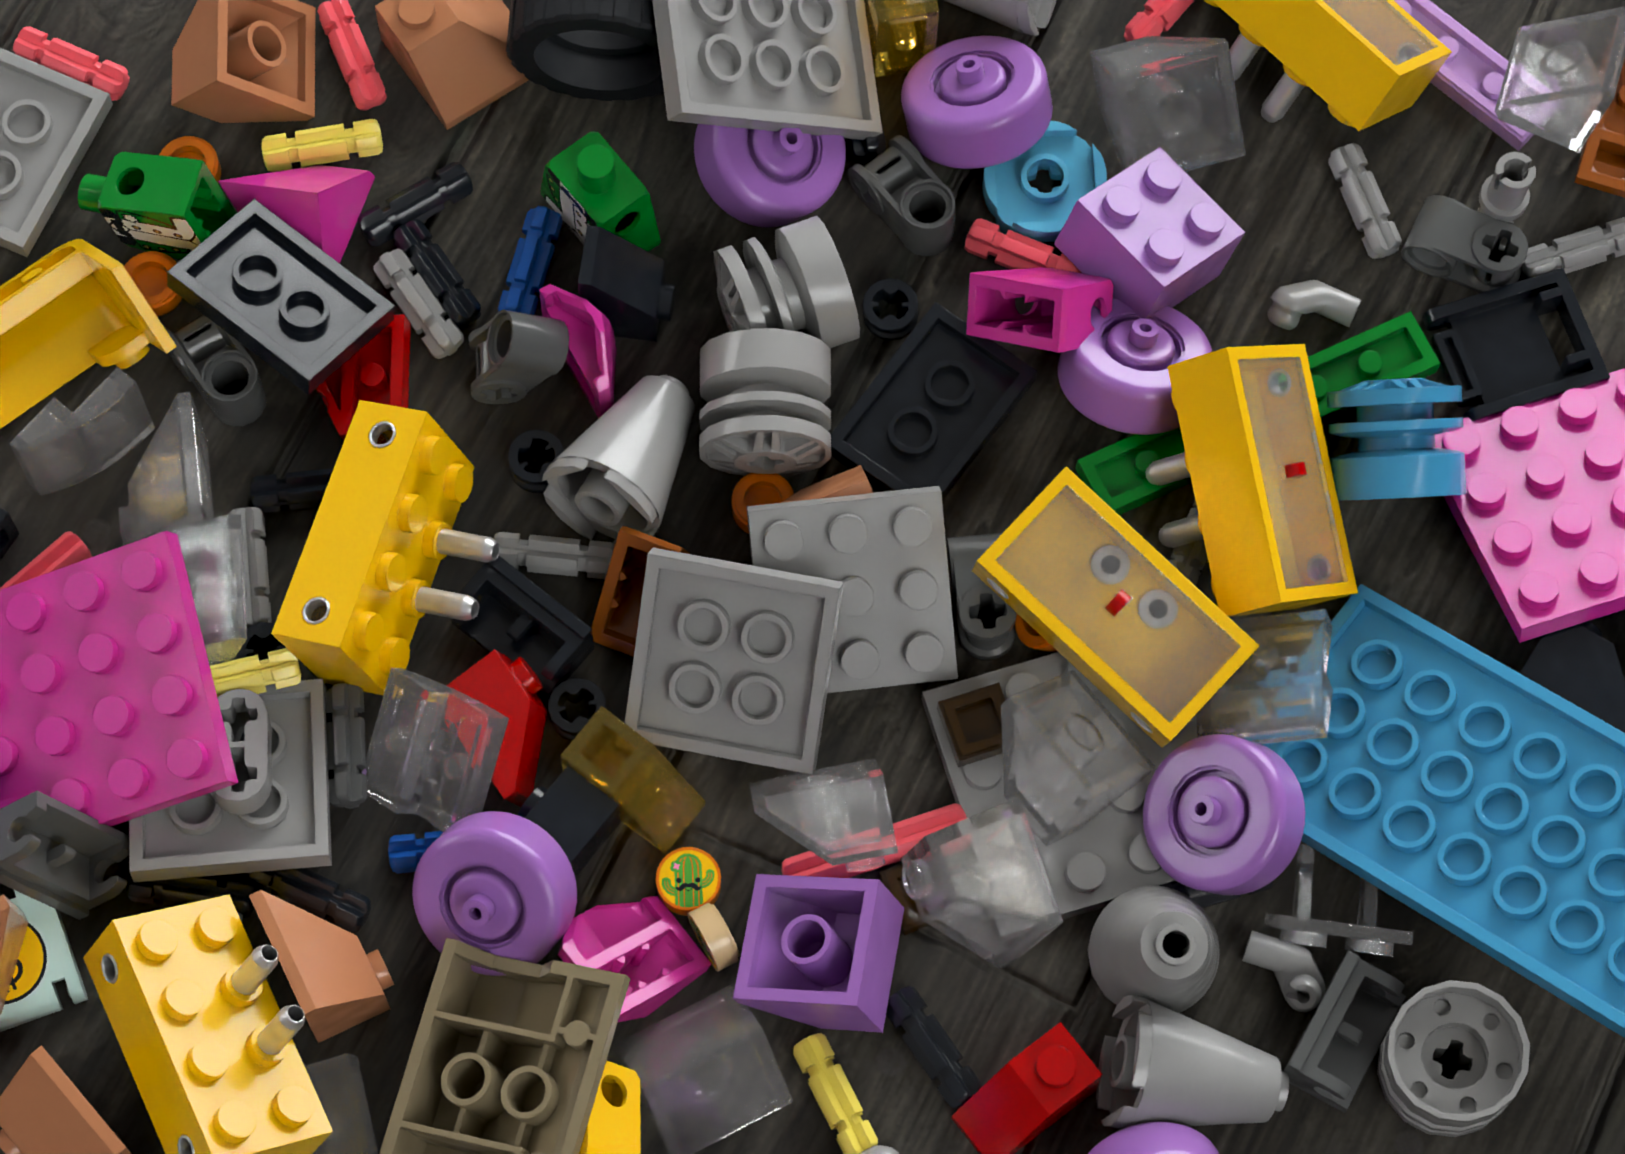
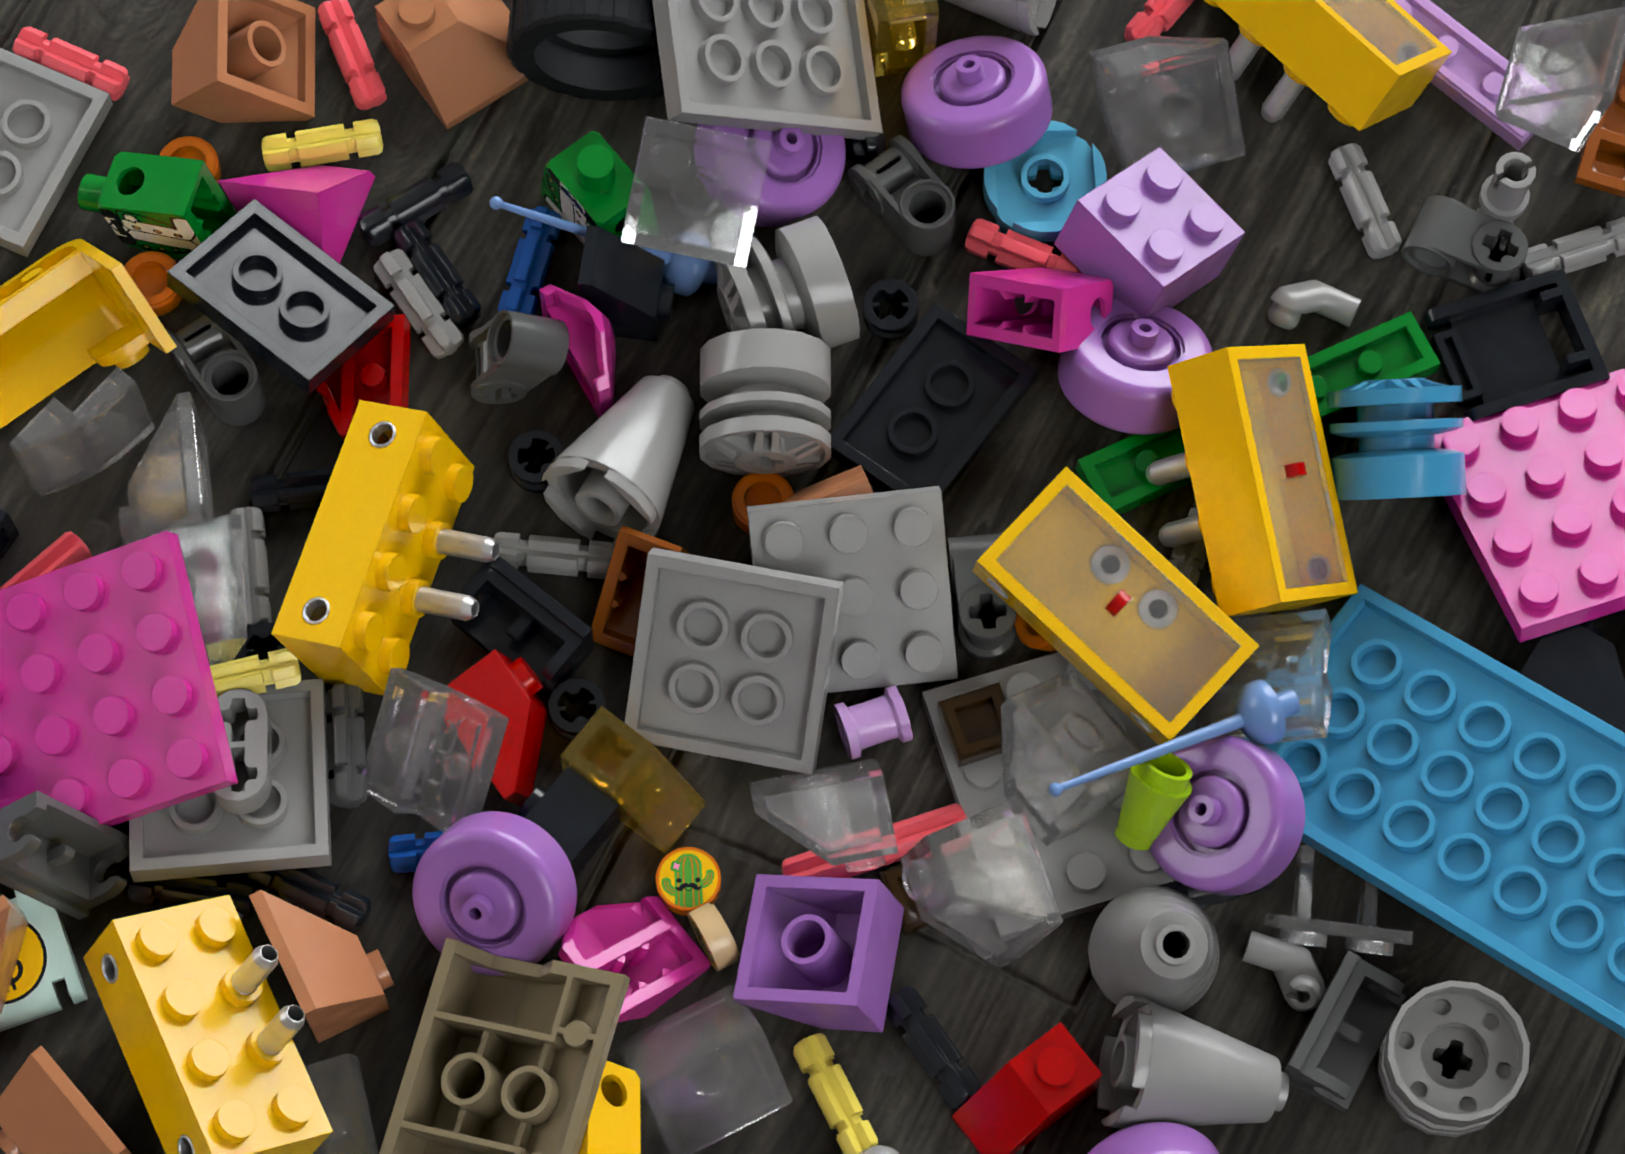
none -> medium blue sword [489,196,717,296]
none -> clear slope [621,116,772,268]
none -> lavender bush [833,685,913,760]
none -> medium blue sword [1048,679,1300,797]
none -> lime cone [1115,753,1192,851]

